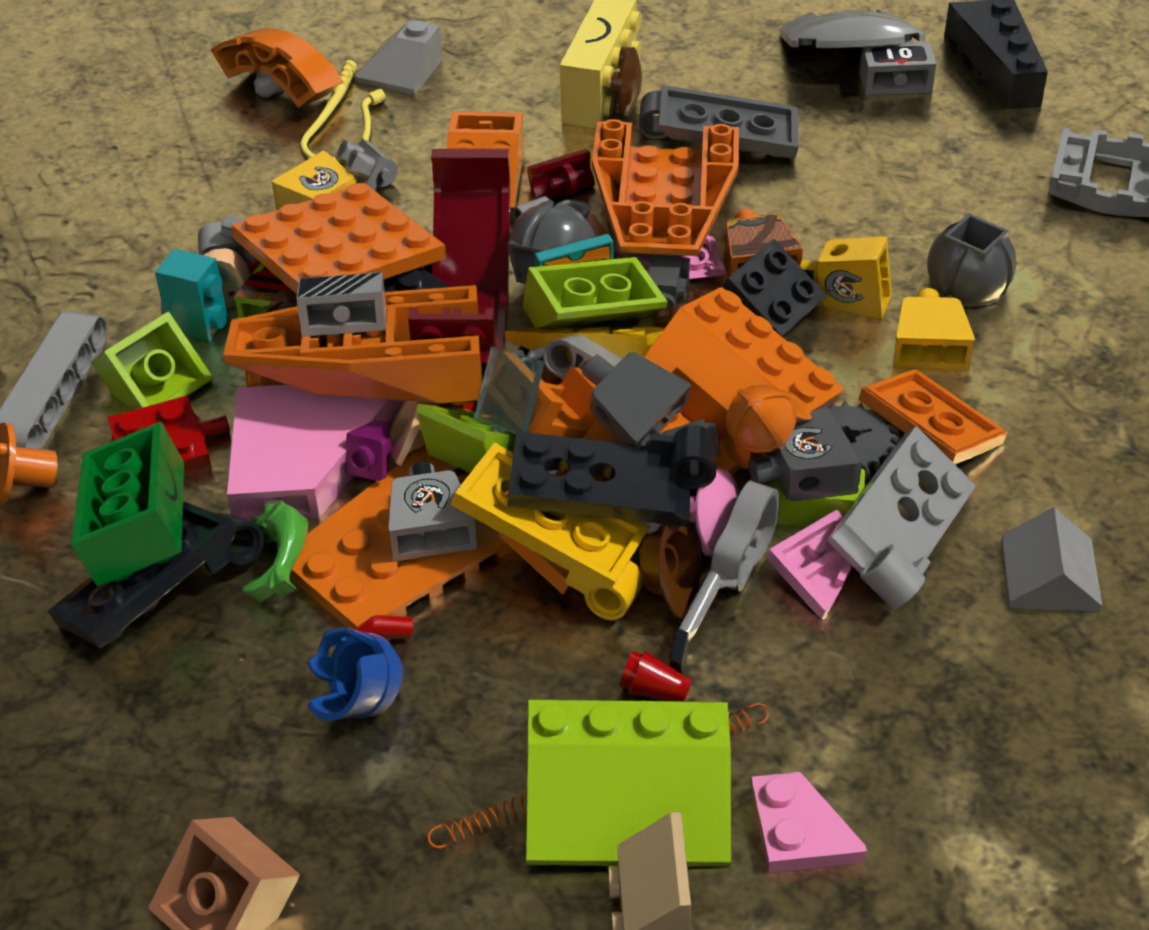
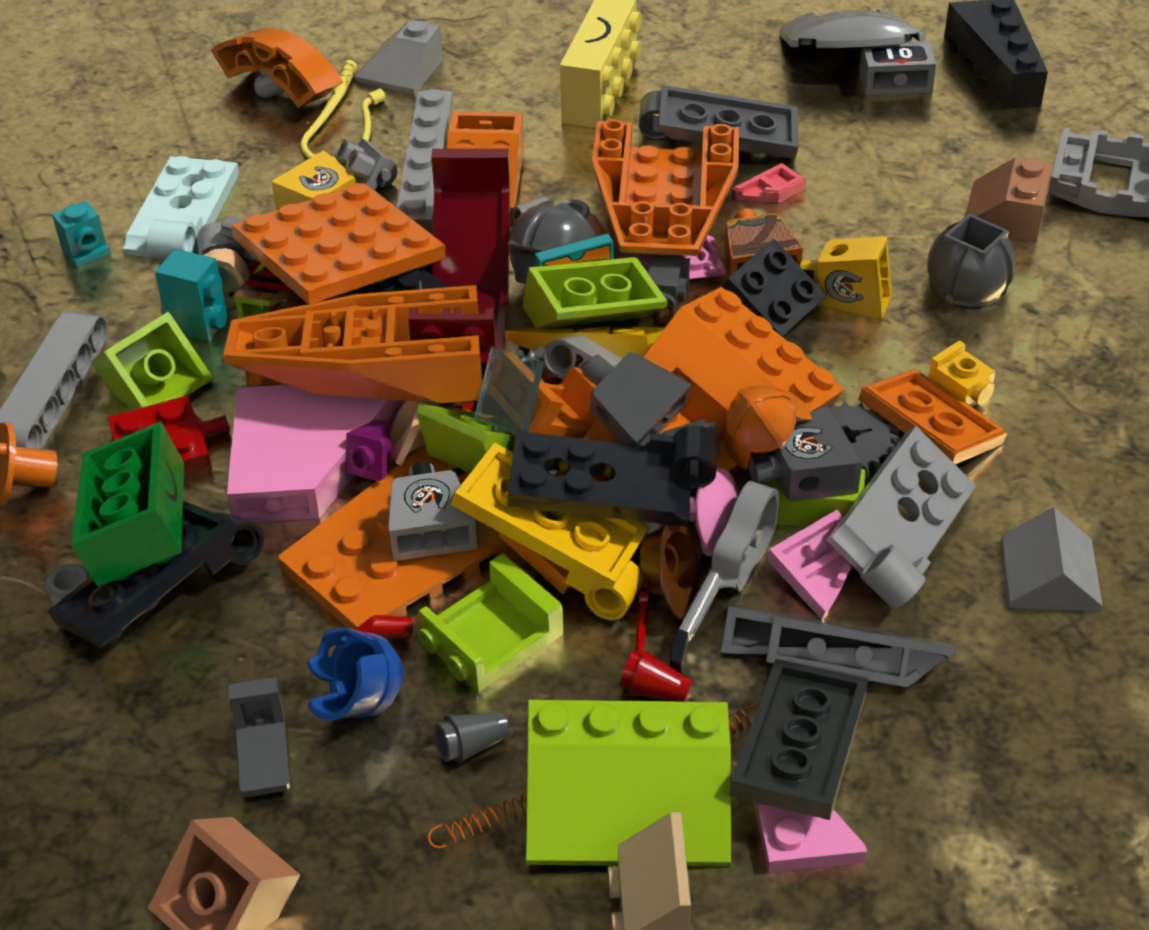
bright green animal [242,500,309,603] -> none
light grey brick [297,272,387,337] -> none
dark red hips [527,149,596,200] -> none
reddish brown dish [611,46,642,117] -> none
yellow torso [893,288,975,370] -> none
none -> light grey tile [45,564,91,605]
none -> teal brick [52,200,111,268]
none -> light aqua hinge [123,156,239,259]
none -> dark grey bracket [228,677,290,797]
none -> light grey brick [397,89,454,235]
none -> lime panel [417,554,563,693]
none -> dark grey cone [434,710,510,763]
none -> red hinge [635,589,649,655]
none -> dark grey wedge [721,604,956,687]
none -> pearl dark grey plate [729,659,869,820]
none -> coral tile [732,163,806,204]
none -> yellow brick [929,340,996,407]
none -> nougat slope [965,157,1052,242]

